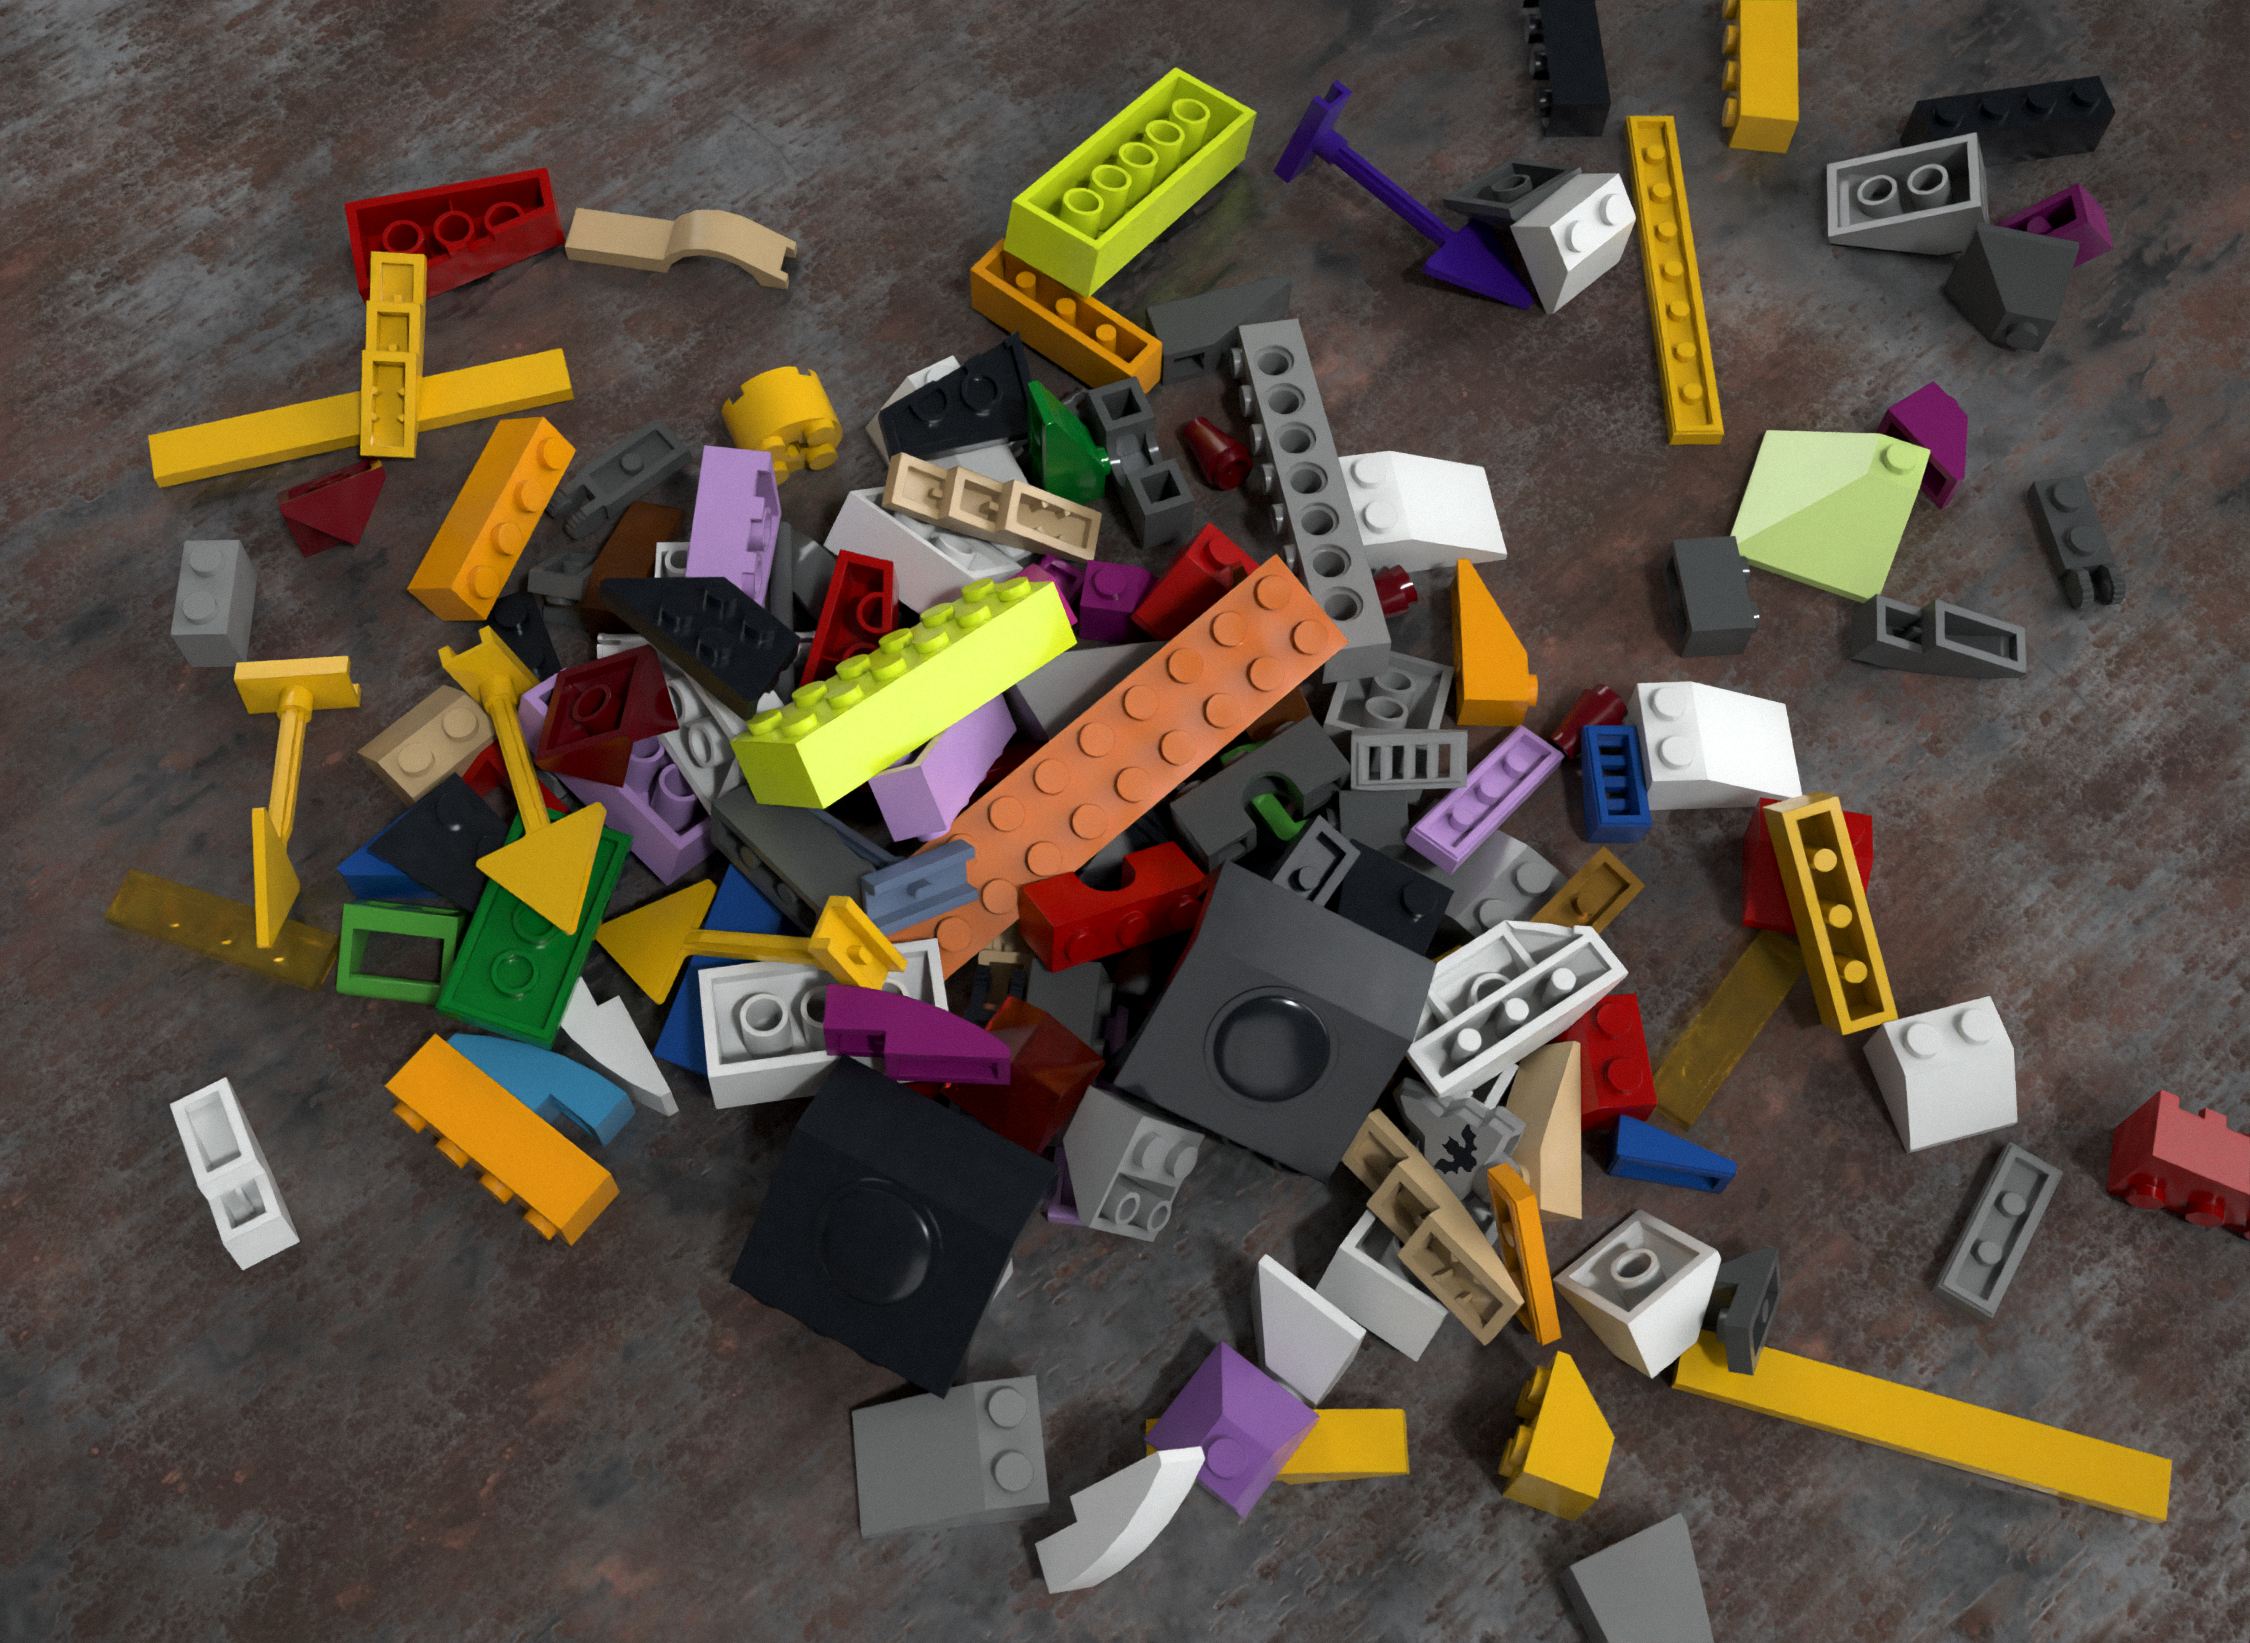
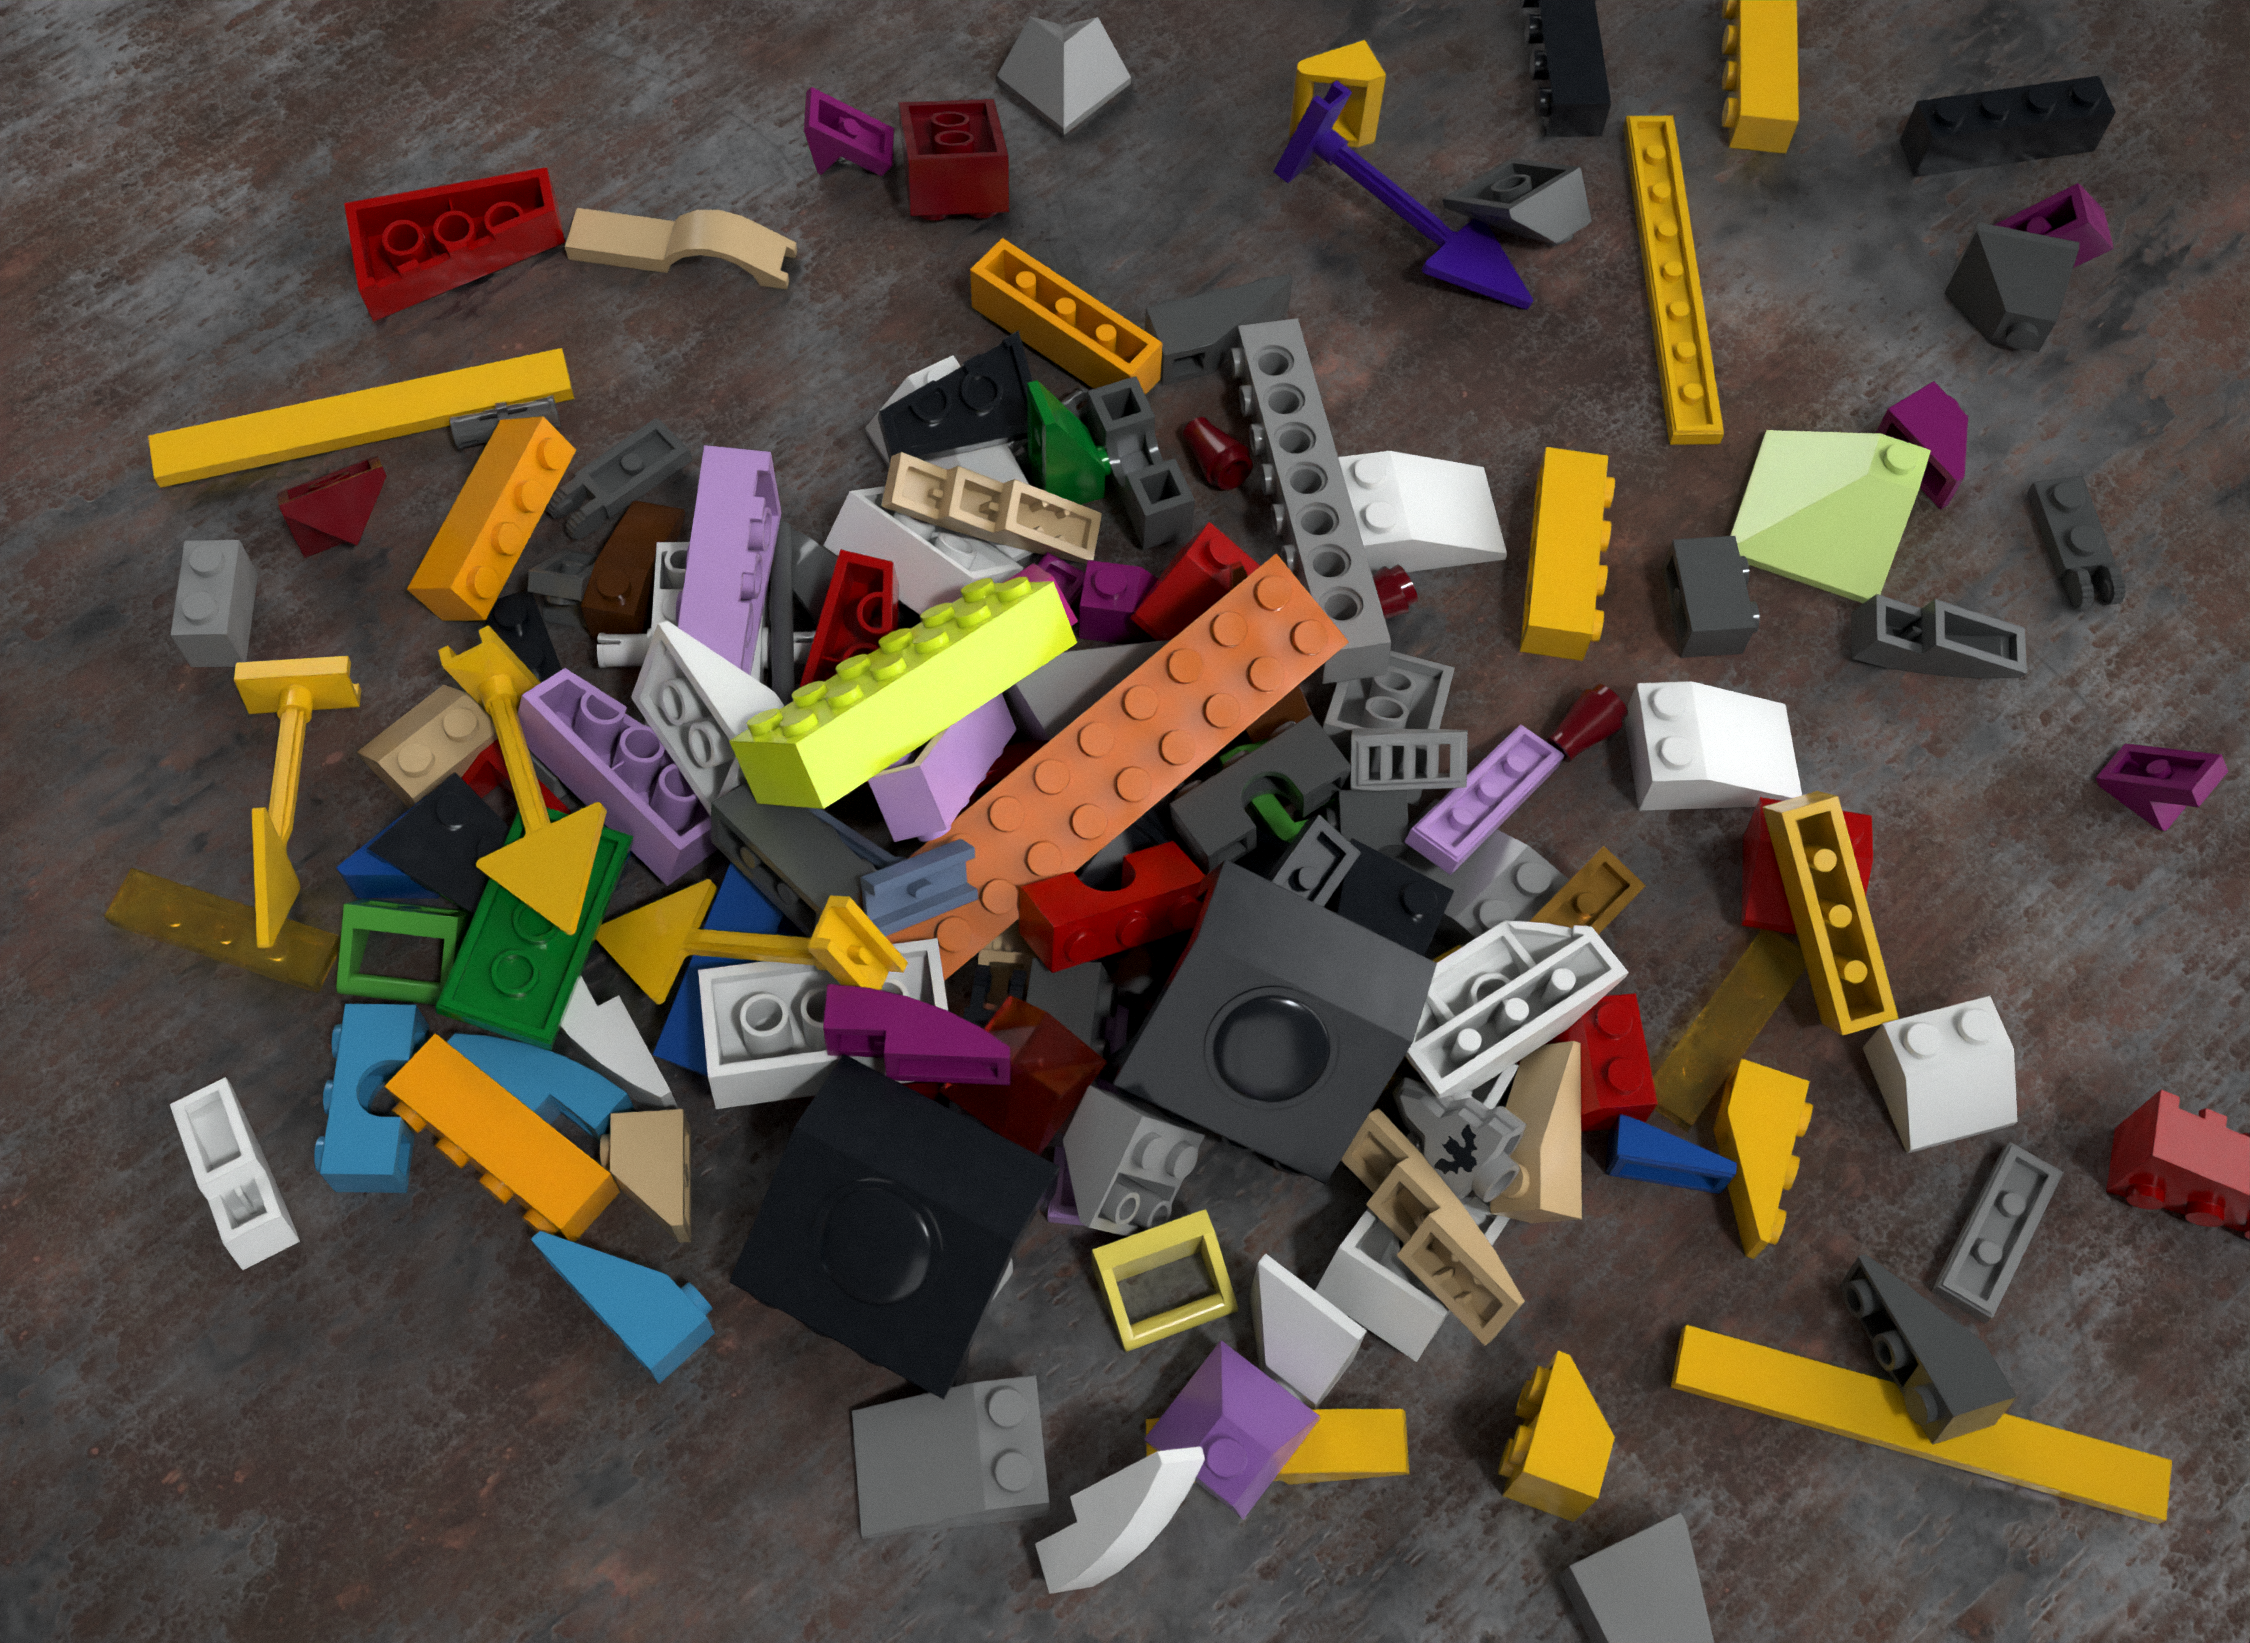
yellow slope [360,252,427,459] -> none
dark red slope [534,644,680,788] -> none
black wing [598,577,800,722] -> none
yellow brick [722,366,843,486] -> none
neon yellow brick [1003,67,1257,299] -> none
light orange slope [1450,558,1538,727] -> none
light orange tile [1487,1162,1562,1346] -> none
white slope [1510,173,1636,314] -> none
white slope [1552,1209,1721,1378] -> none
blue slope [1580,725,1652,843] -> none
dark grey slope [1702,1247,1782,1376] -> none
light grey slope [1827,132,1989,255] -> none
none -> dark azure arch [314,1004,429,1193]
none -> dark grey pin [450,395,561,450]
none -> dark azure slope [531,1231,715,1384]
none -> tan slope [600,1109,691,1243]
none -> magenta slope [804,87,894,176]
none -> dark red slope [898,99,1009,220]
none -> light grey slope [997,16,1131,135]
none -> light yellow tile [1091,1209,1238,1353]
none -> yellow tile [1289,40,1386,147]
none -> yellow brick [1520,447,1615,661]
none -> yellow slope [1713,1058,1813,1259]
none -> dark grey slope [1839,1254,2017,1445]
none -> magenta slope [2095,743,2228,831]

